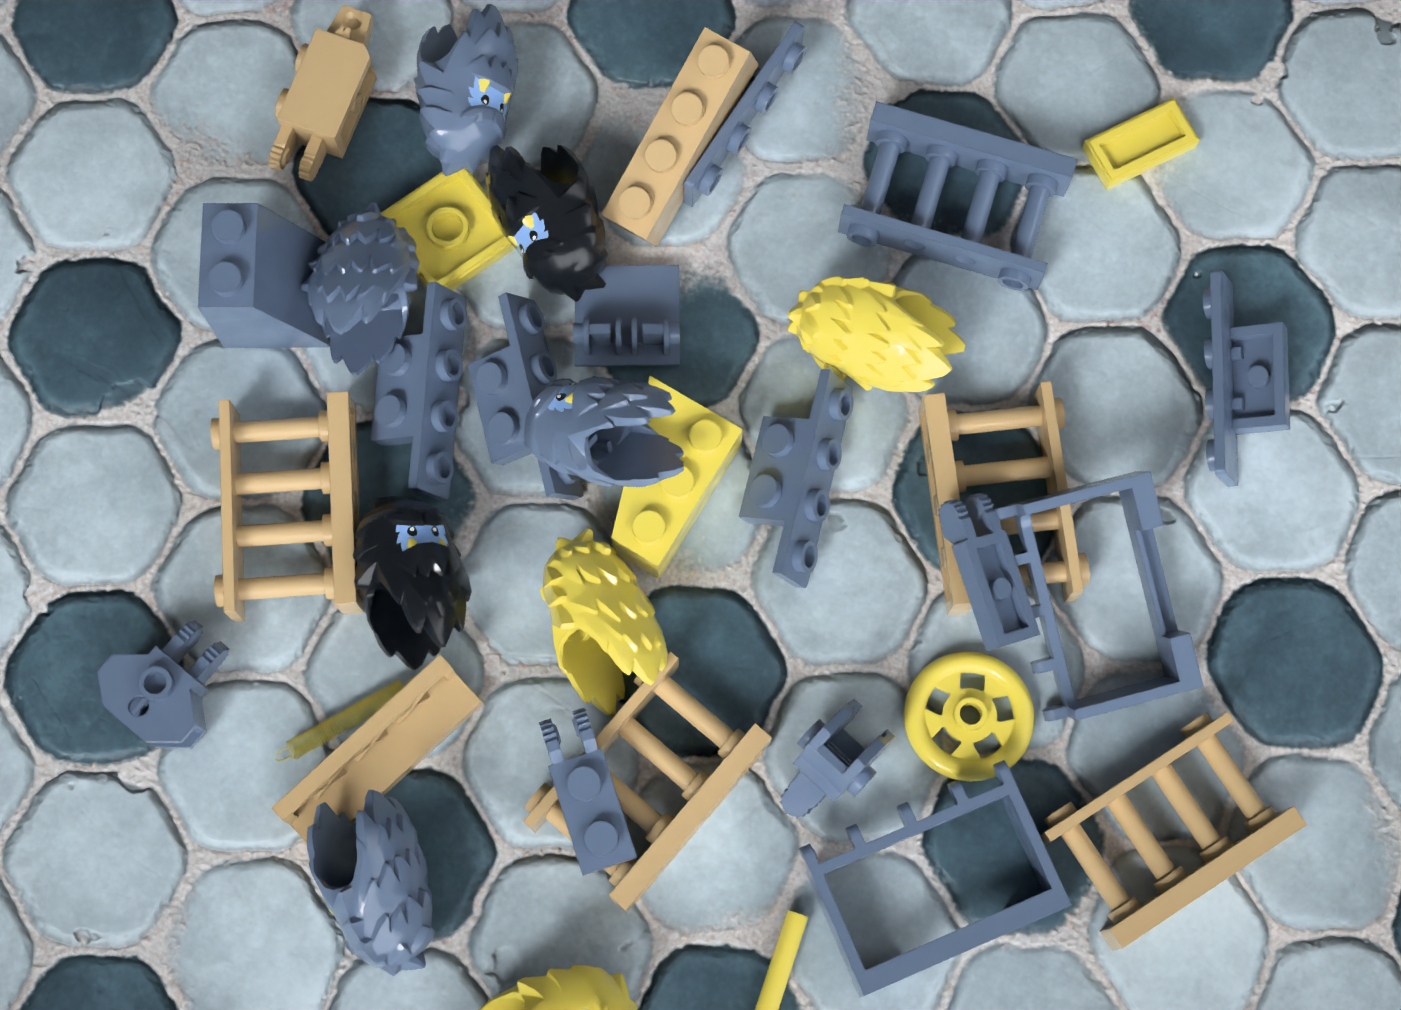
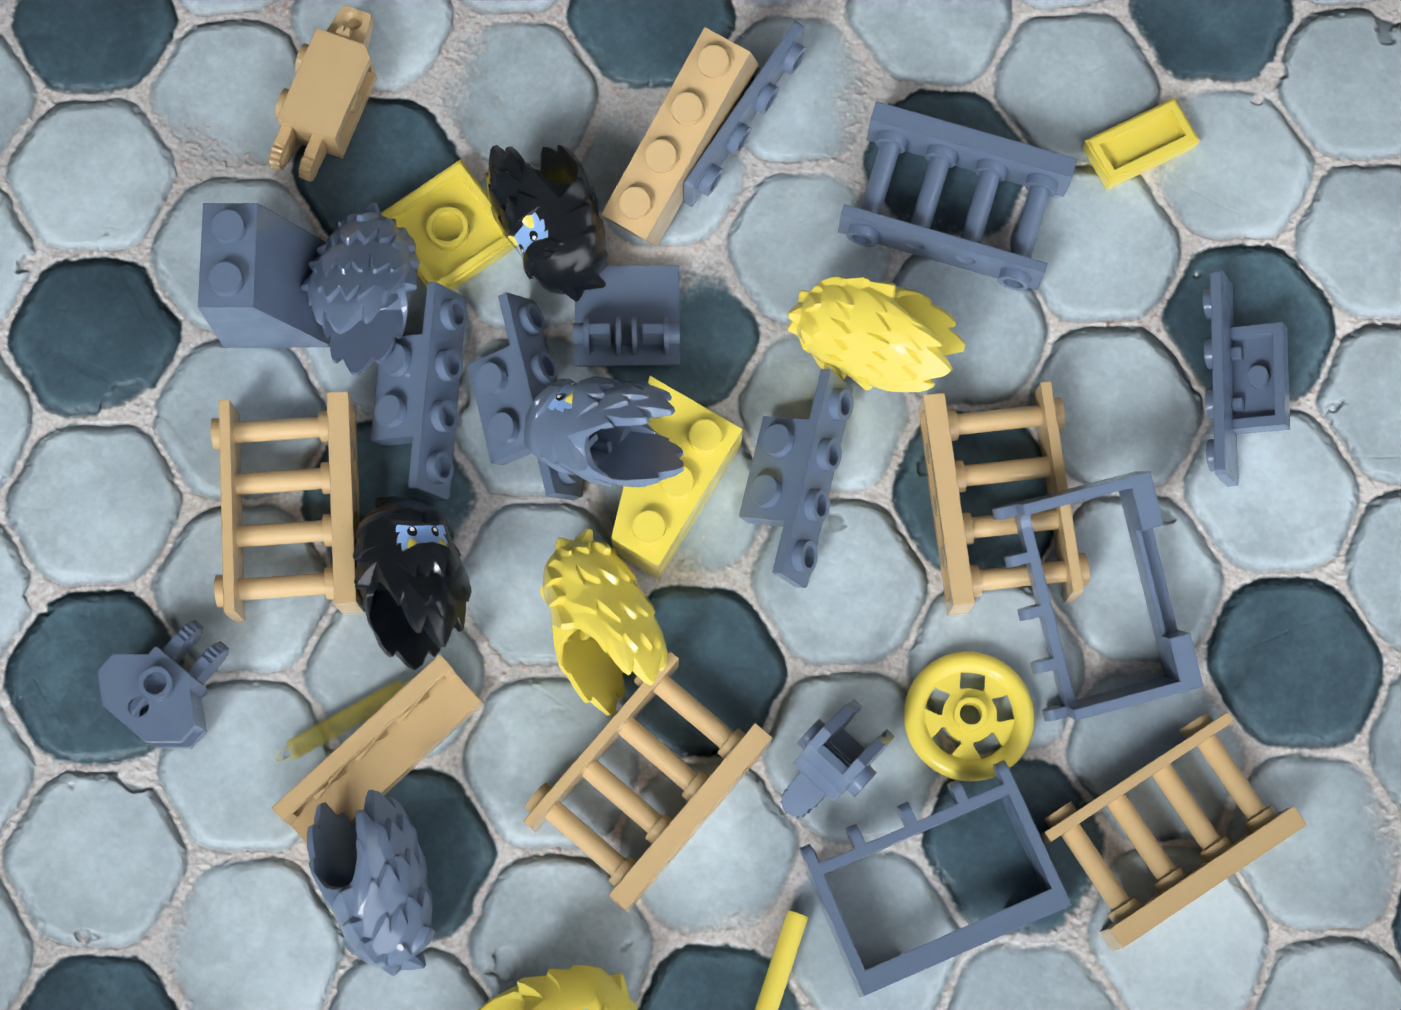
sand blue head [414,4,518,176] -> none
sand blue hinge [539,707,637,876] -> none
sand blue hinge [938,493,1041,652] -> none

